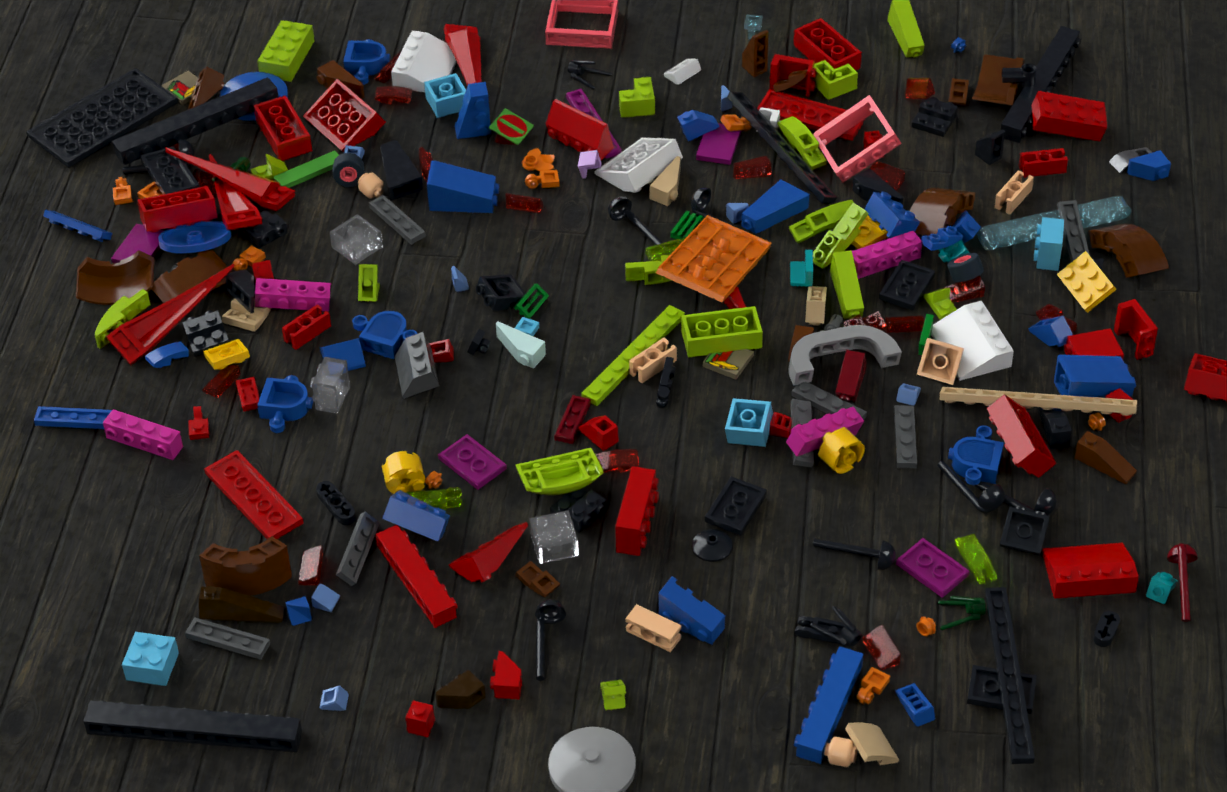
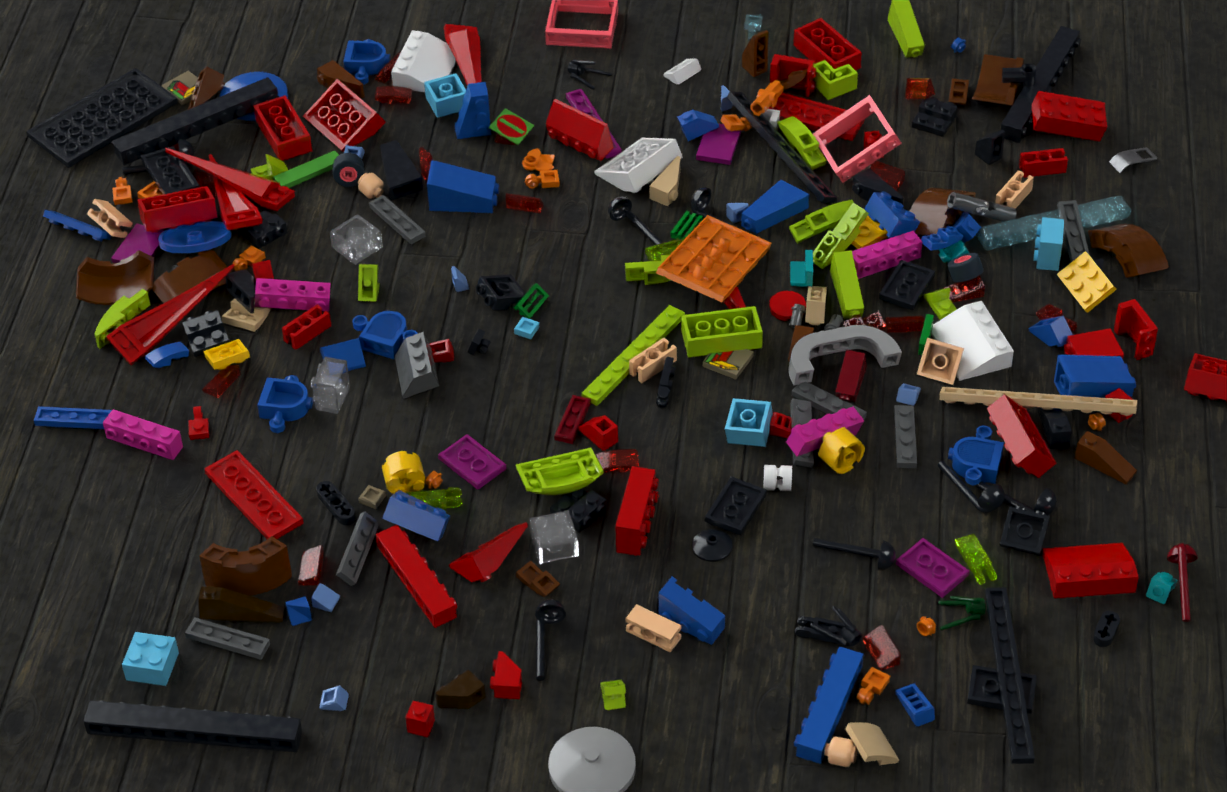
dark green plant [212,157,251,182] -> none
red plate [236,377,260,412] -> none
lime brick [258,20,314,82] -> none
light aqua slope [496,322,546,369] -> none
lavender panel [578,150,602,178] -> none
lime brick [619,77,655,118] -> none
clear red slope [733,156,771,179] -> none
blue slope [1127,150,1171,181] -> none
none -> light nougat piece [87,199,133,238]
none -> dark tan tile [358,485,386,509]
none -> orange piece [750,80,784,116]
none -> white wheel [763,465,792,491]
none -> red tile [769,291,806,321]
none -> dark grey pin [789,304,806,328]
none -> dark grey piece [947,192,1017,224]

